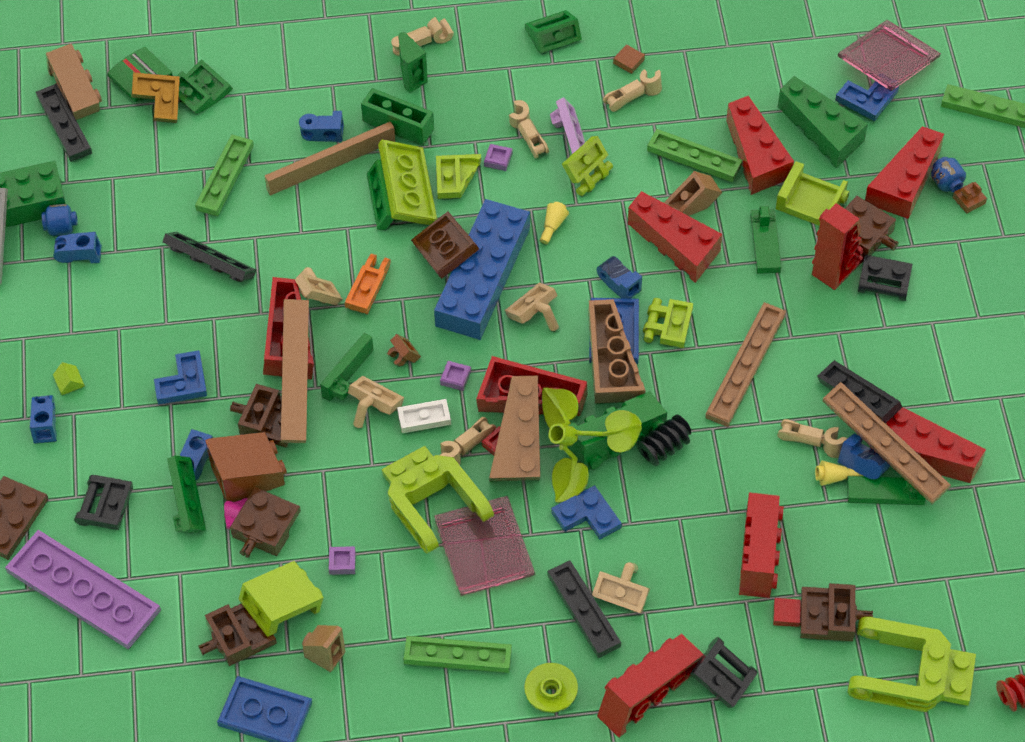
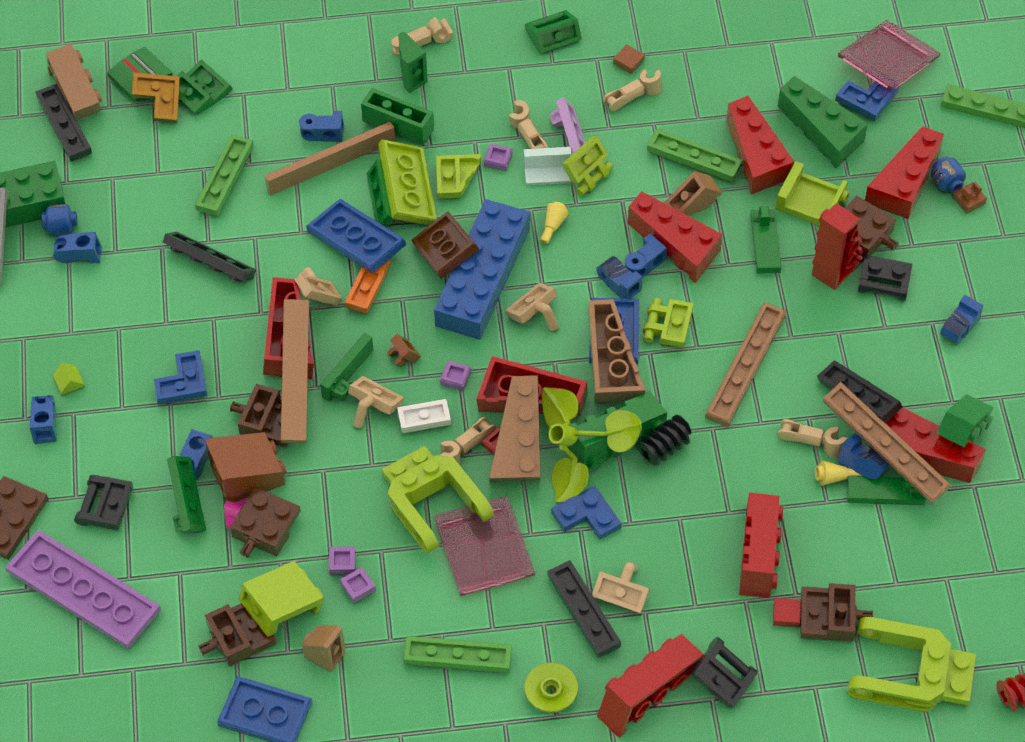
none -> blue tile [306,199,406,273]
none -> medium lavender plate [340,567,376,604]
none -> light aqua panel [524,147,572,186]
none -> blue leg [625,233,667,278]
none -> green brick [937,394,994,447]
none -> blue leg [940,295,984,344]

